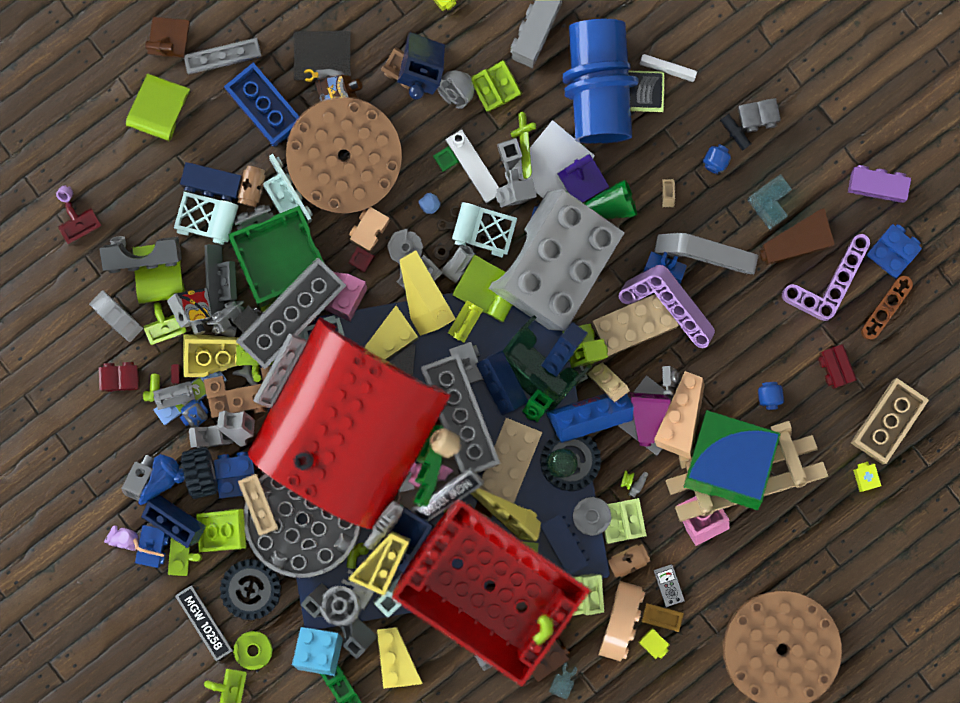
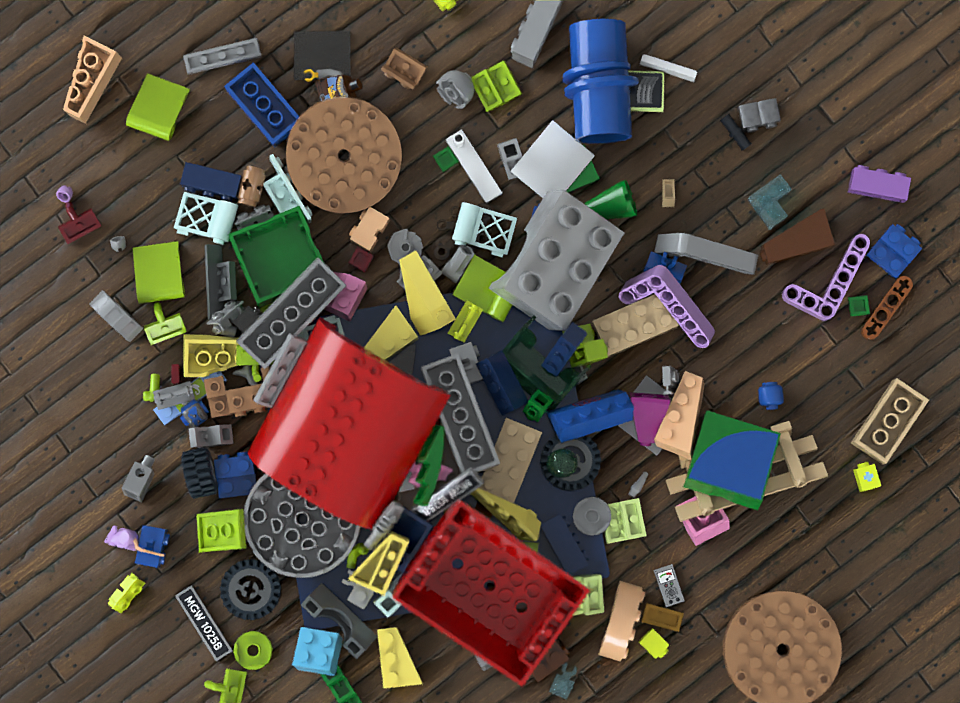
dark grey arch [99,236,182,273] -> none
dark red brick [99,362,140,392] -> none
blue hair [138,454,185,505] -> none
dark blue brick [141,495,206,548] -> none
reddish brown plate [145,17,190,58] -> none
torso [167,288,212,335] -> none
lime plate [168,537,203,576] -> none
light grey brick [217,411,255,447] -> none
tan plate [238,474,278,536] -> none
black bush [294,452,314,470] -> none
light grey cylinder [321,586,361,626] -> none
dark blue slope [397,32,445,100] -> none
medium blue piece [419,193,441,214] -> none
tan head [430,428,461,458] -> none
light grey brick [496,169,537,208] -> none
lime sword [511,112,536,179] -> none
lime arm [533,615,553,645] -> none
dark purple plate [557,154,609,203] -> none
tan plate [587,362,630,402] -> none
medium nougat piece [608,544,650,578] -> none
lime bush [620,471,634,490] -> none
blue head [703,145,732,174] -> none
dark red brick [818,344,857,389] -> none
none -> light nougat wedge [63,36,122,124]
none -> neon yellow hinge [108,573,145,613]
none -> green tile [848,295,870,317]

